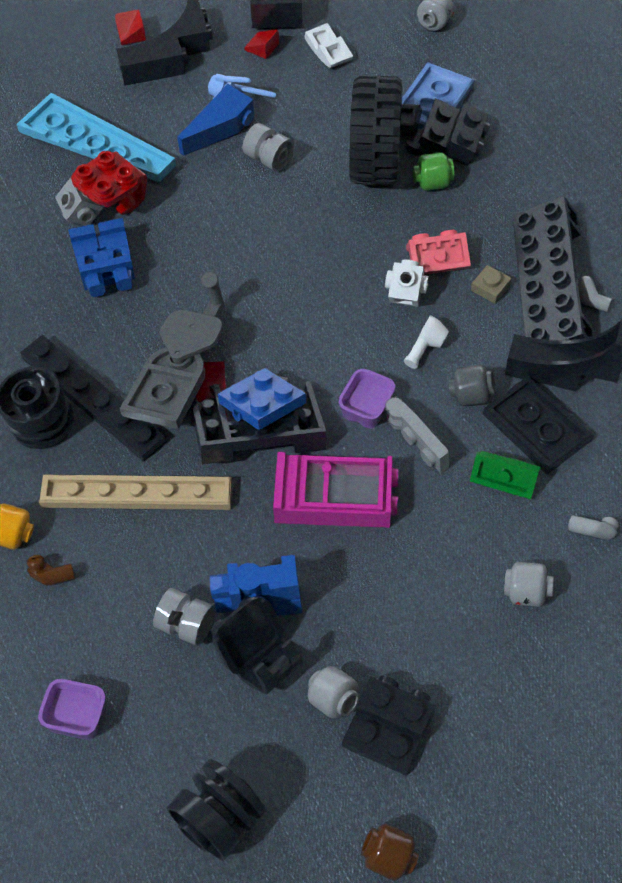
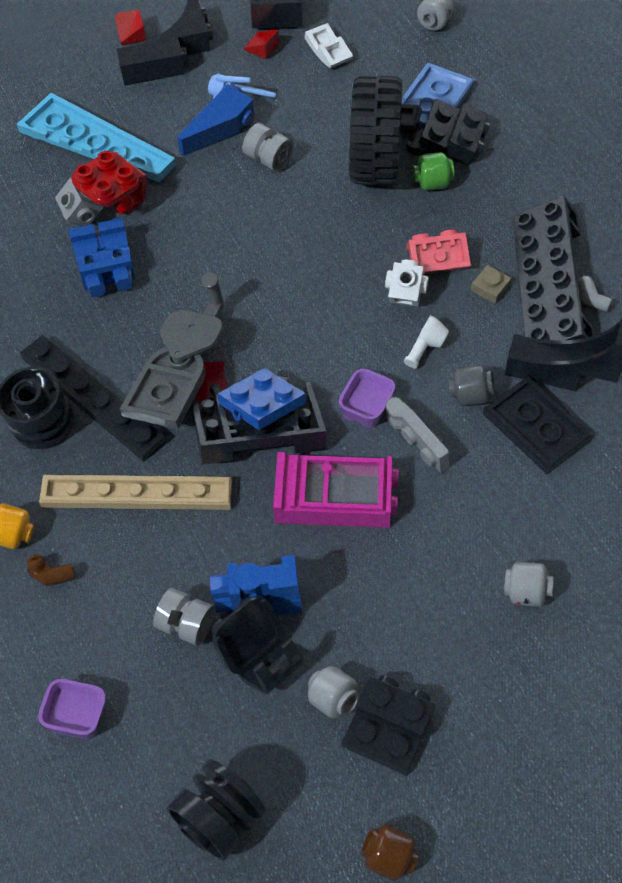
green plate [470,450,540,499] -> none
light grey arm [568,515,619,540] -> none

